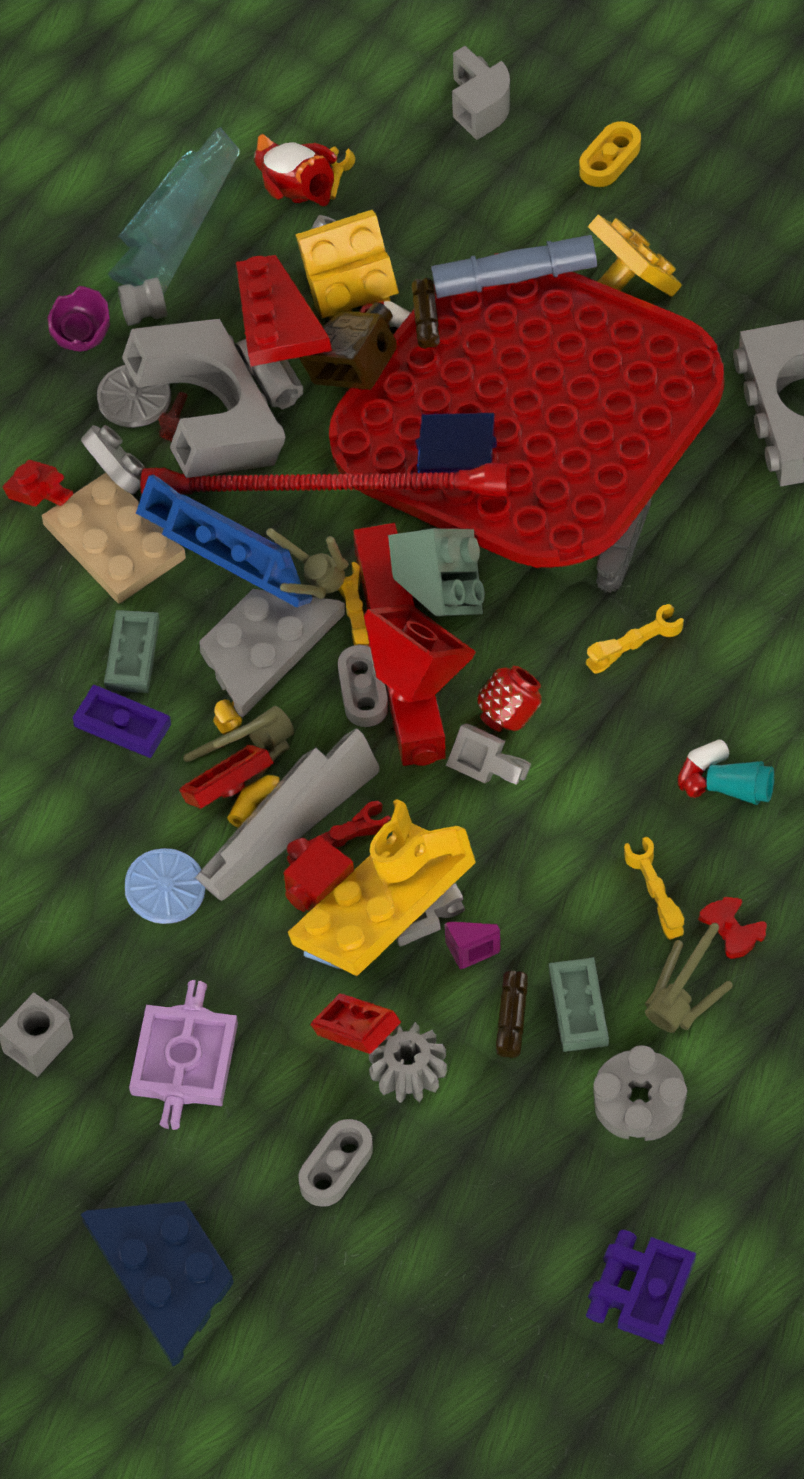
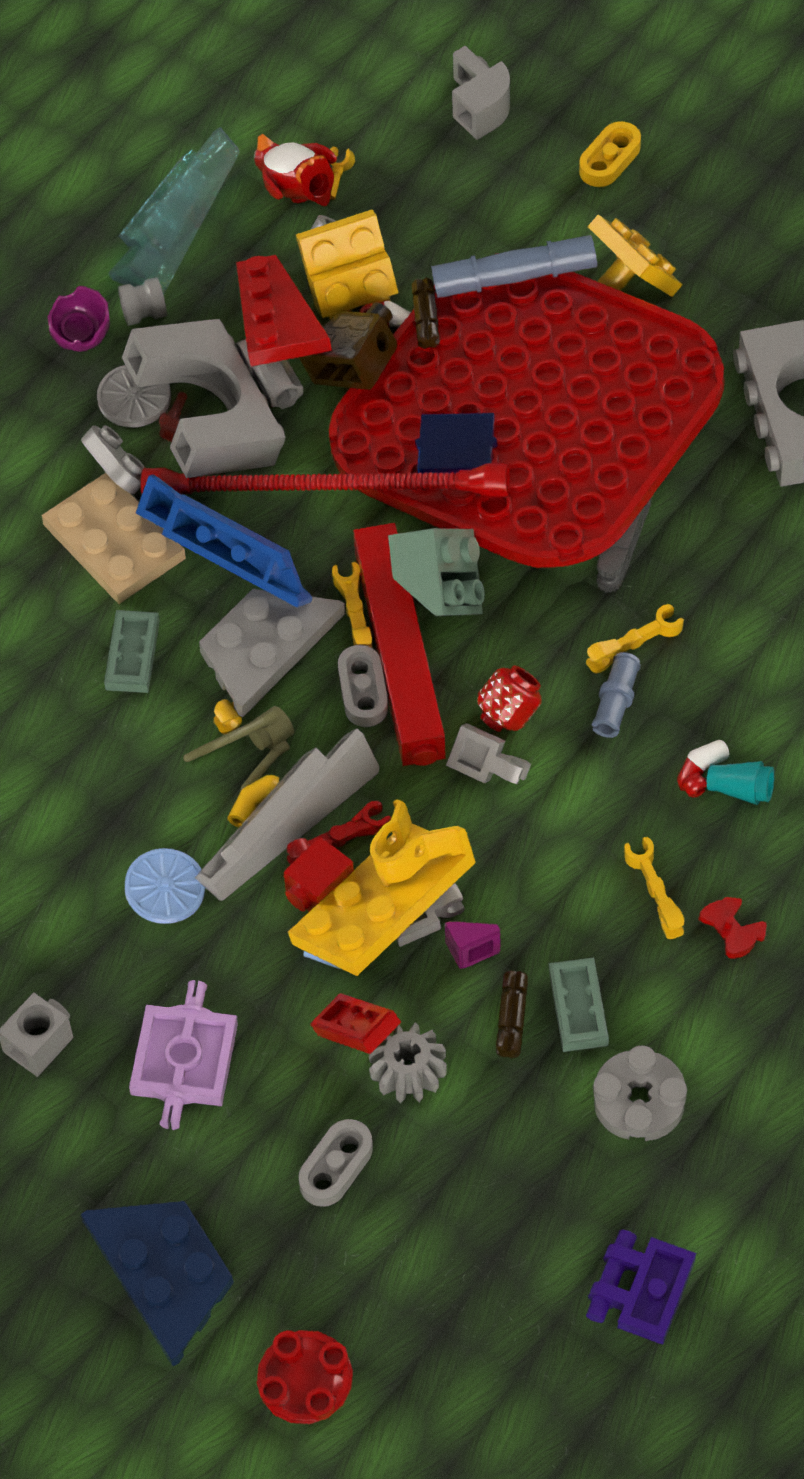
red plate [2,459,74,507] -> none
dark purple plate [72,684,171,758] -> none
red plate [179,744,274,809] -> none
olive plant [266,528,349,599] -> none
red slope [364,604,476,703] -> none
olive plant [645,923,733,1033] -> none
none -> red dish [257,1330,353,1424]
none -> sand blue pin [592,652,641,738]

